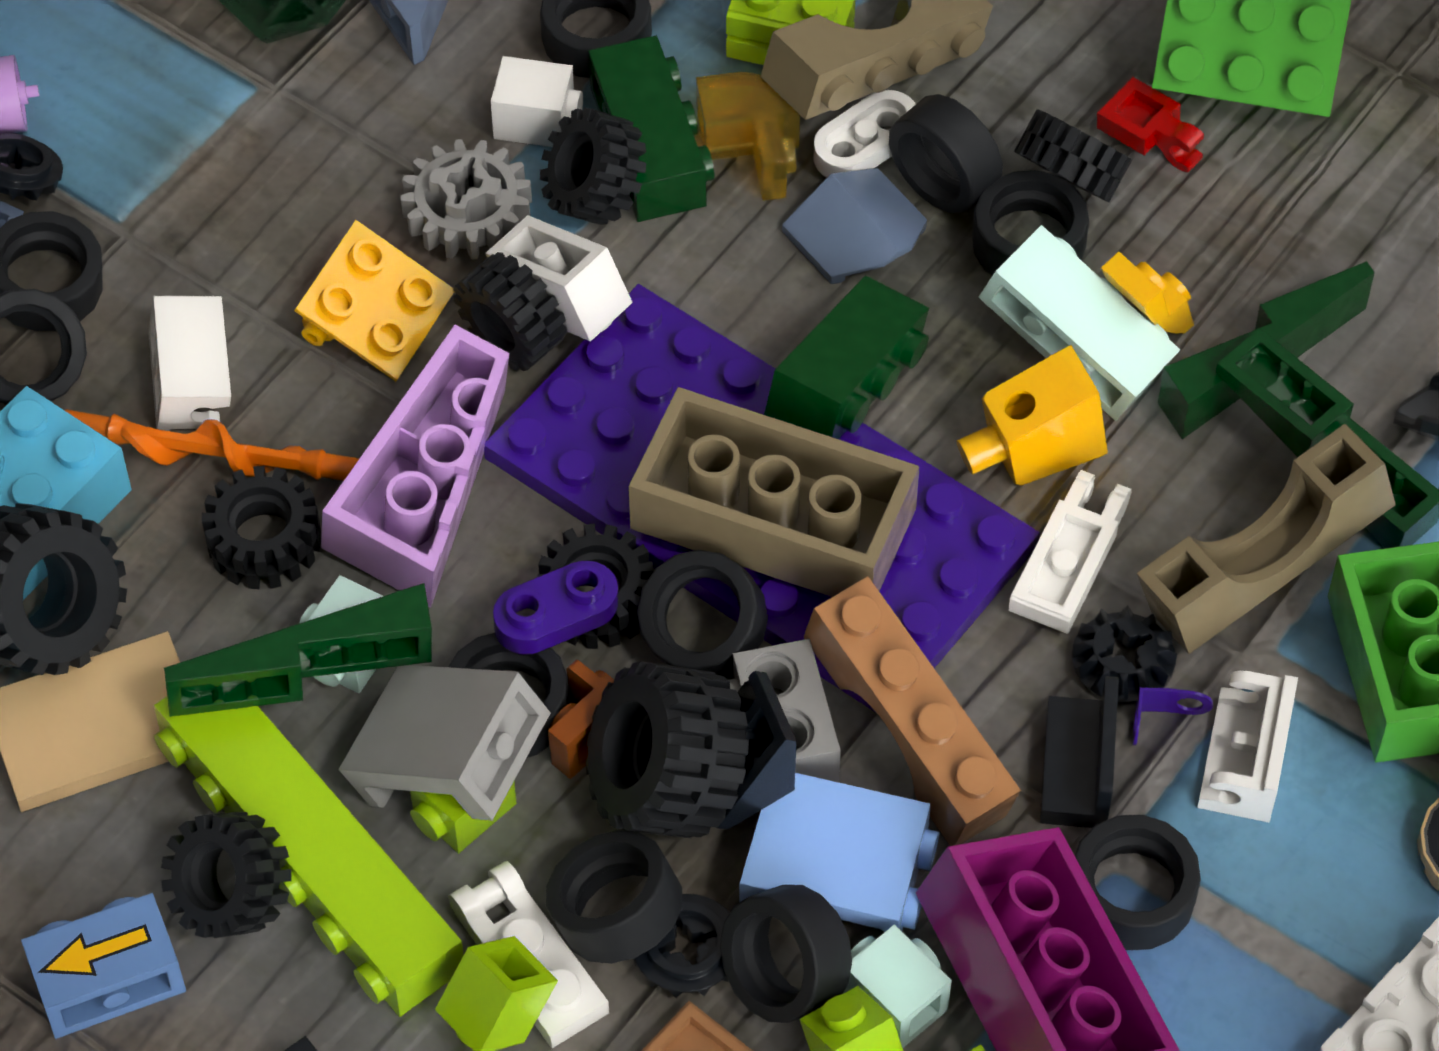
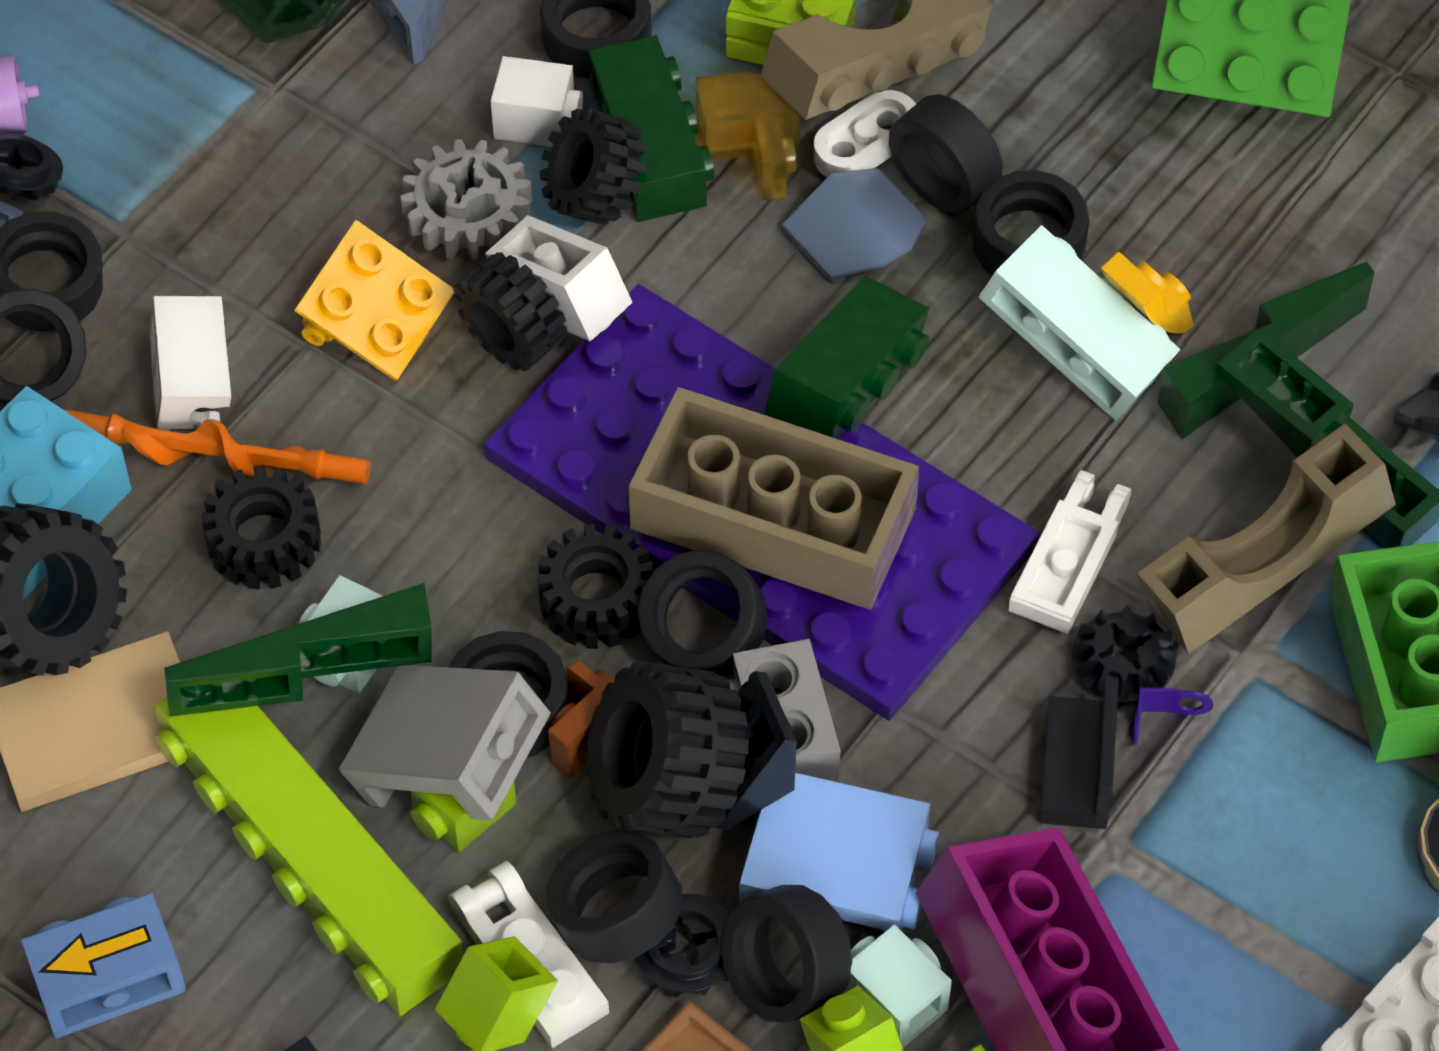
black tyre [161,812,291,938] -> none
lavender wedge [321,325,509,608] -> none
dark purple plate [493,561,618,654] -> none
medium nougat arch [804,576,1021,846] -> none
yellow torso [956,345,1108,485] -> none
black tyre [1014,109,1132,203] -> none
black tyre [1075,815,1201,950] -> none
red plate [1097,77,1204,172] -> none
white hinge [1197,671,1298,823] -> none

